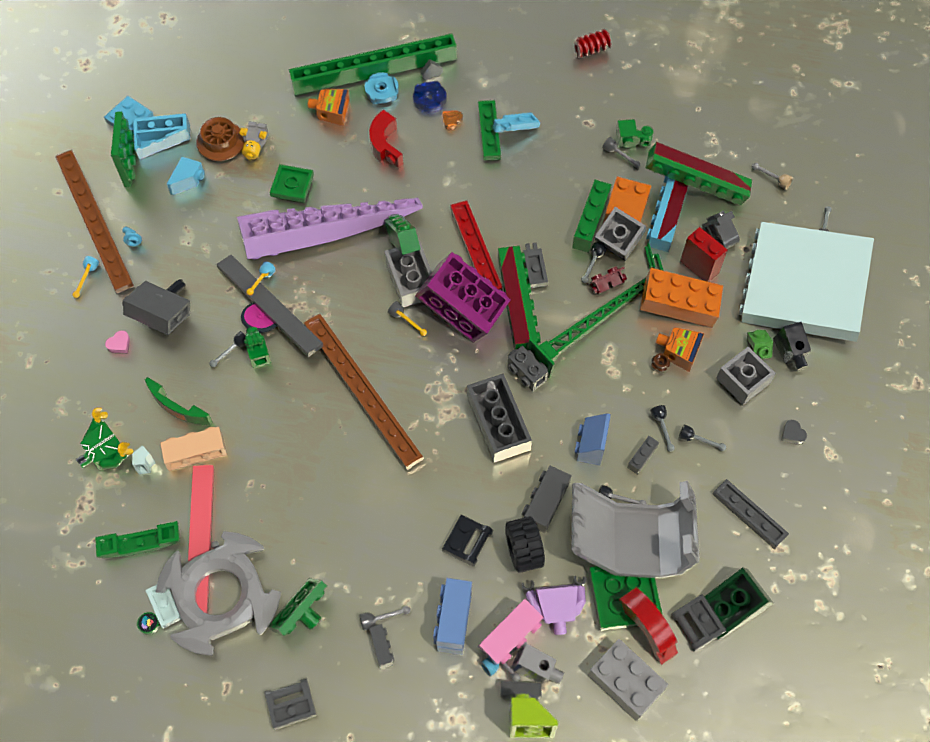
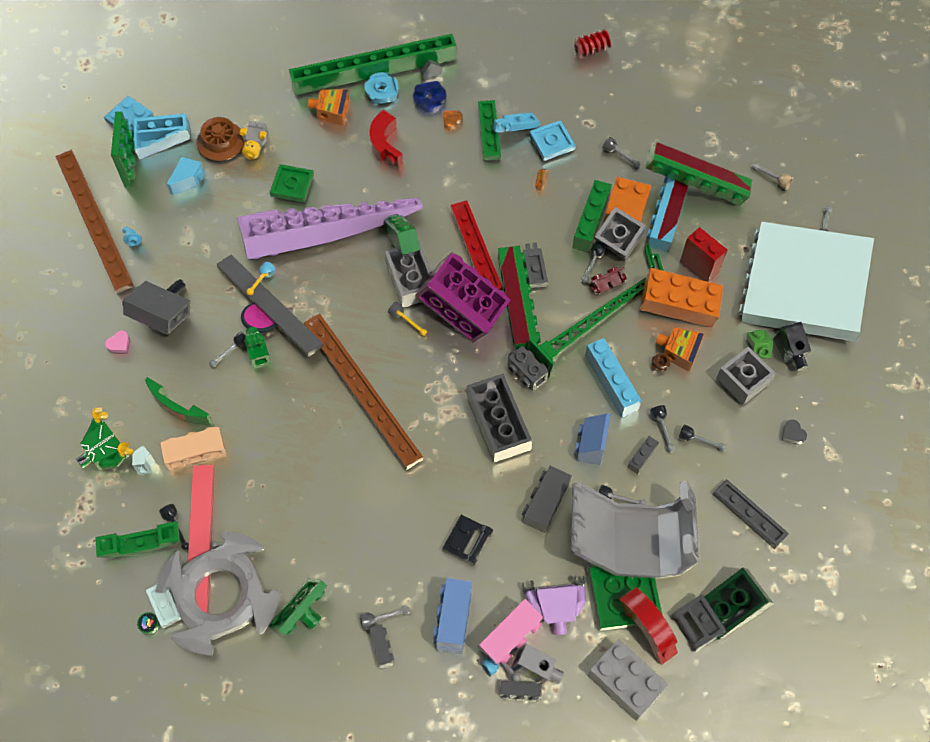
hinge [72,256,99,298] -> none
dark grey plate [264,678,317,730] -> none
black tyre [505,516,545,573] -> none
lime slope [509,694,558,738] -> none
green brick [616,119,654,148] -> none
dark grey pin [702,211,740,249] -> none
none -> black hinge [159,504,189,550]
none -> medium azure plate [529,120,576,161]
none -> clear orange tile [535,169,550,191]
none -> medium azure brick [585,338,641,418]

